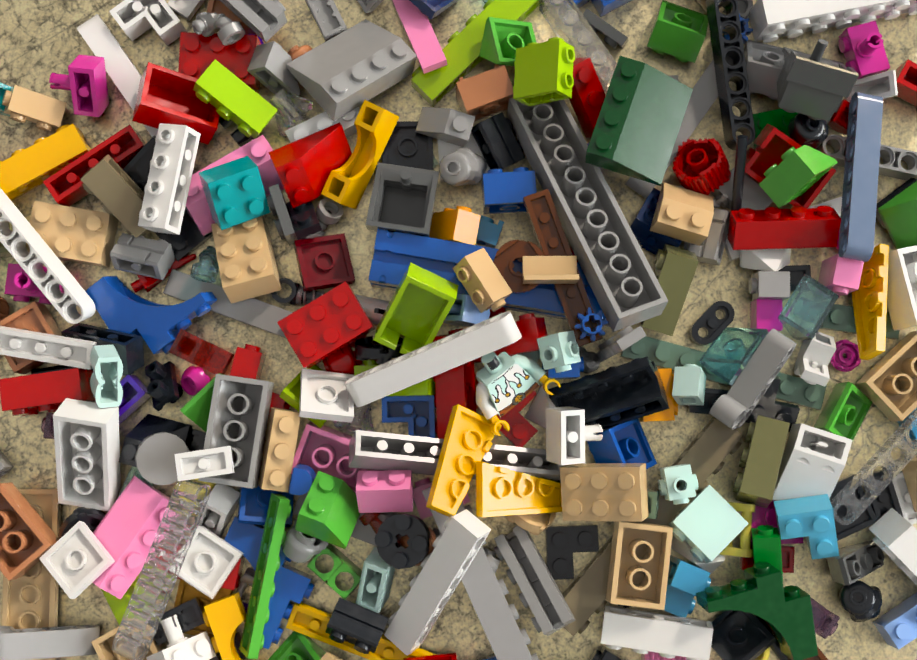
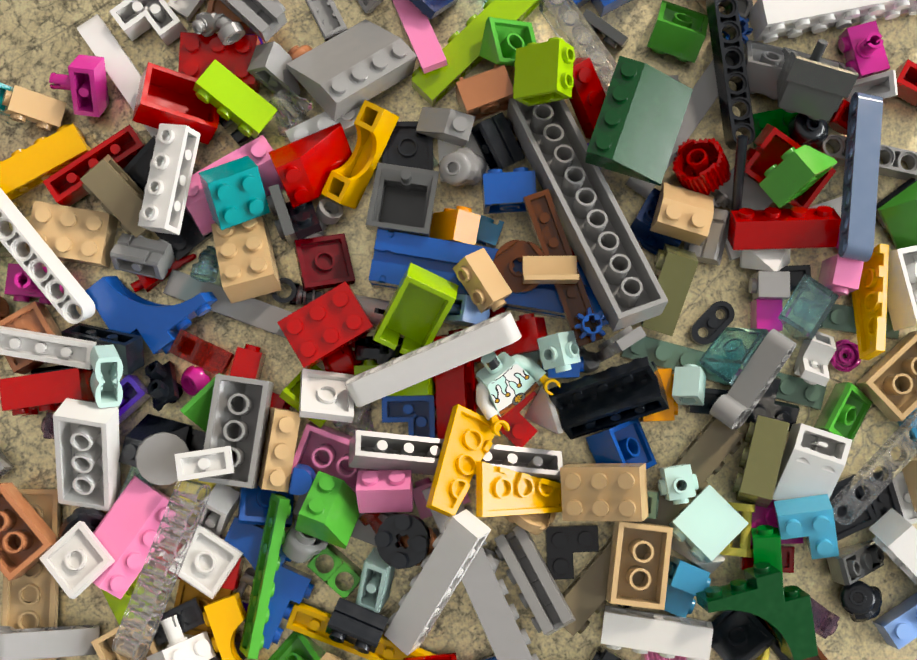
white brick [546,407,603,465] -> none

